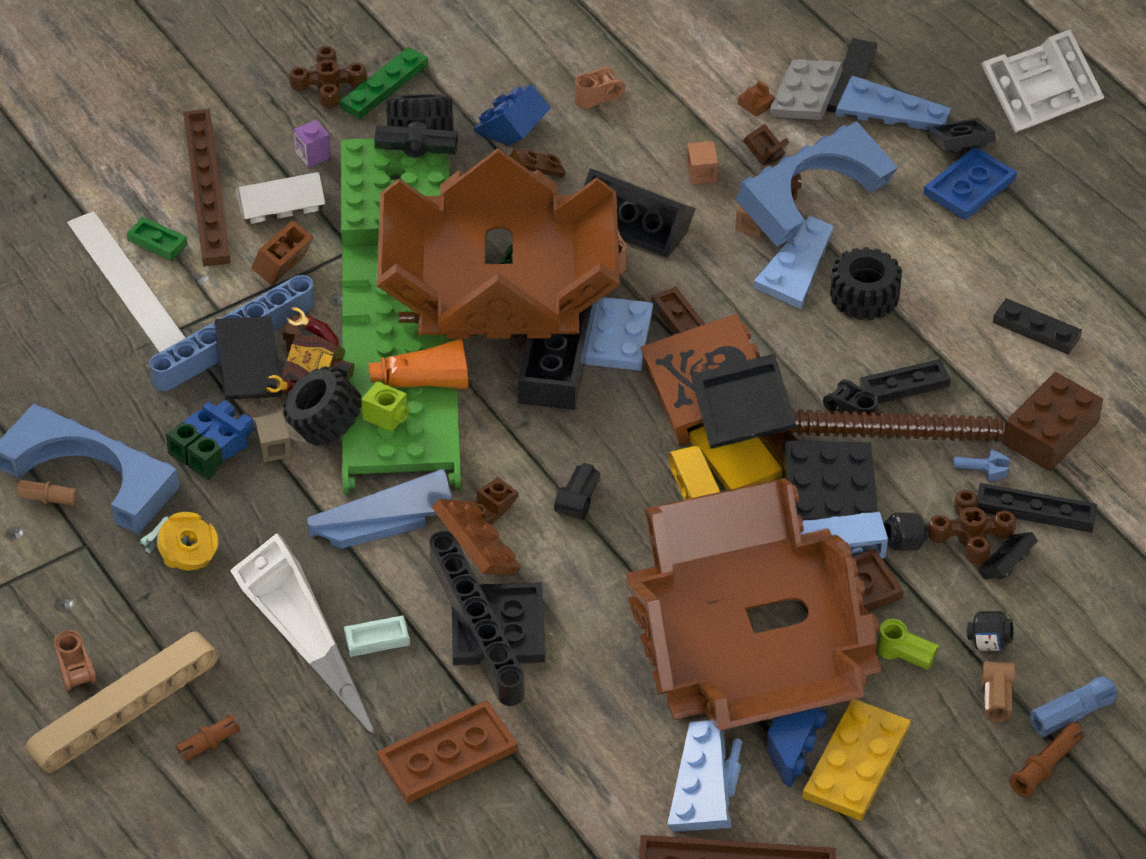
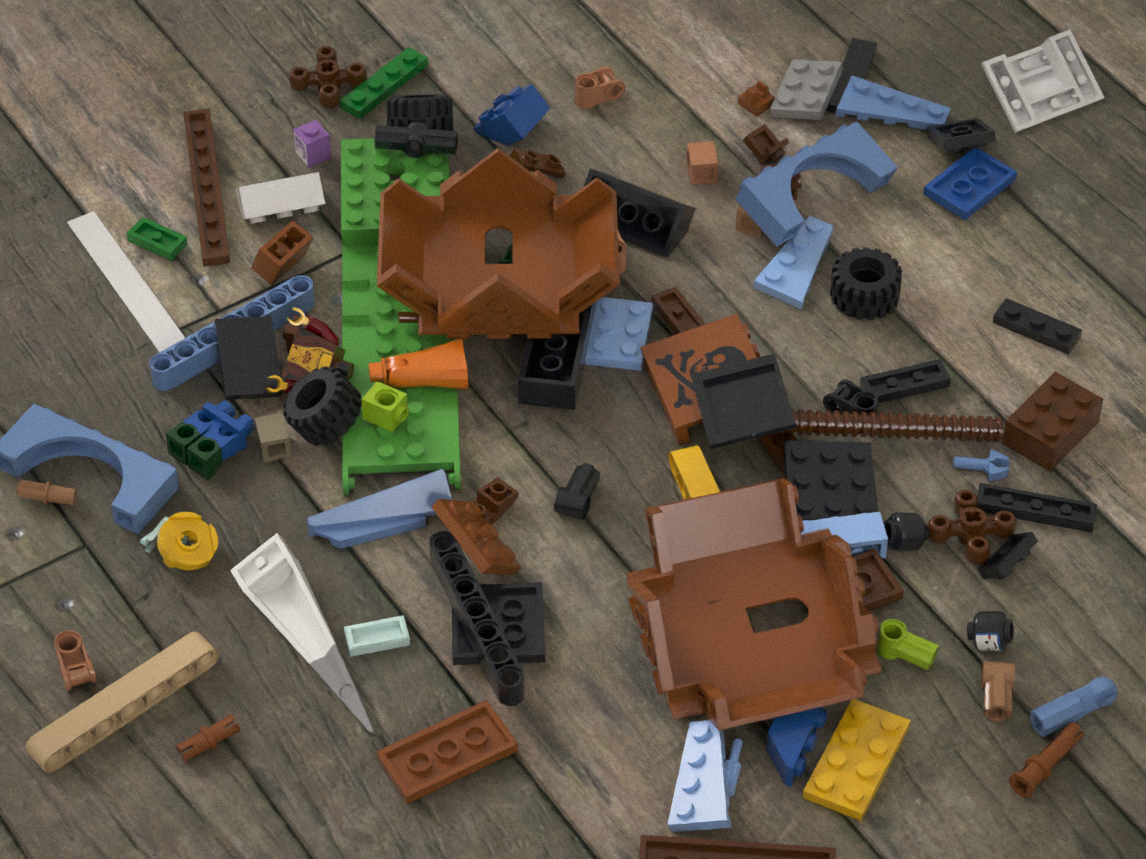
yellow tile [689,426,783,490] -> none

